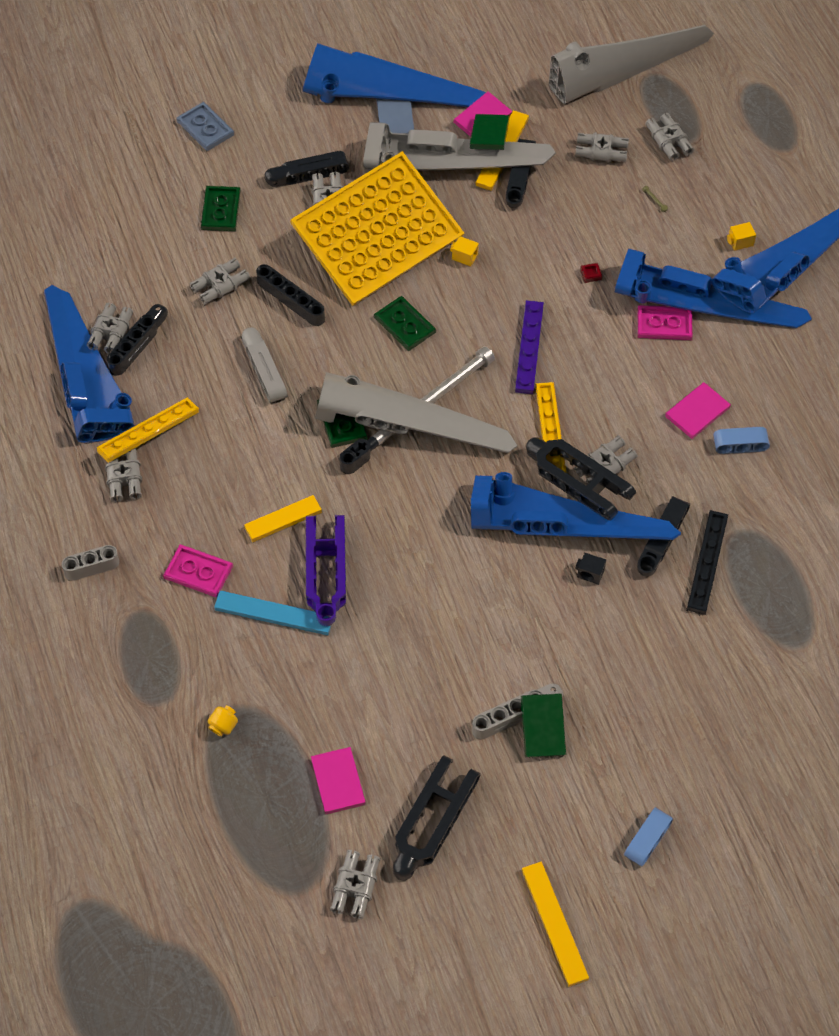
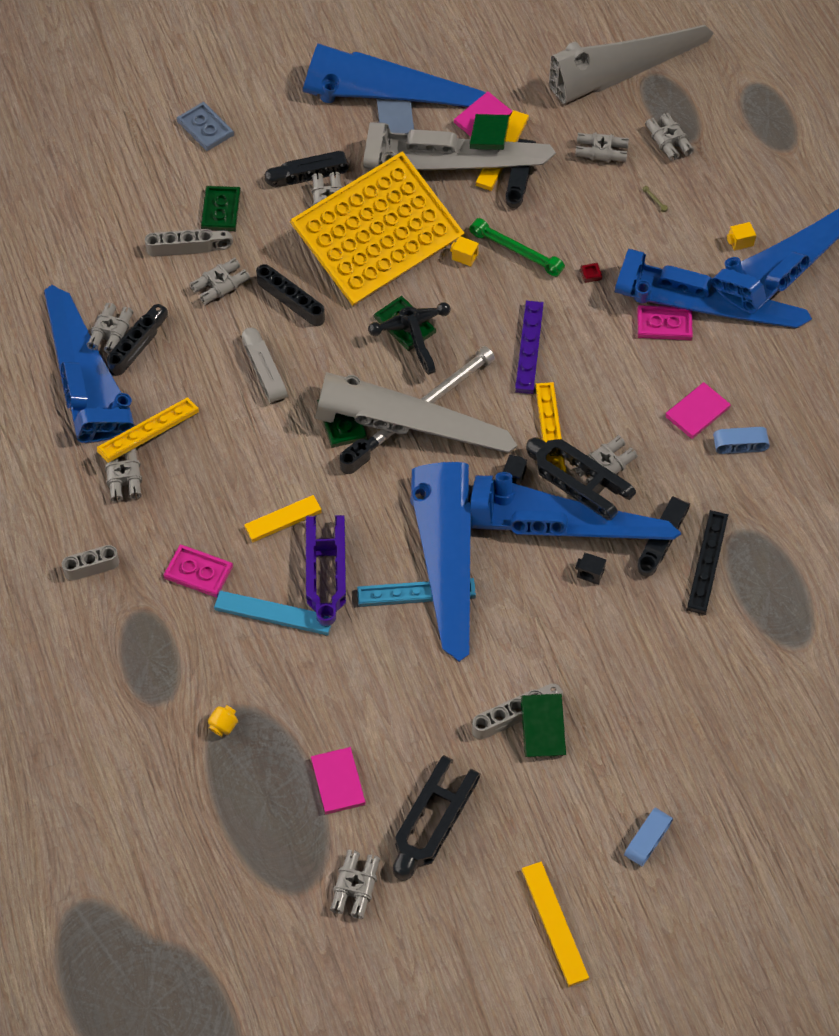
none -> light grey piece [144,229,233,256]
none -> dark azure tile [357,578,476,607]
none -> black piece [368,302,451,375]
none -> blue panel [410,462,471,662]
none -> green piece [469,218,565,277]
none -> black brick [503,454,527,485]

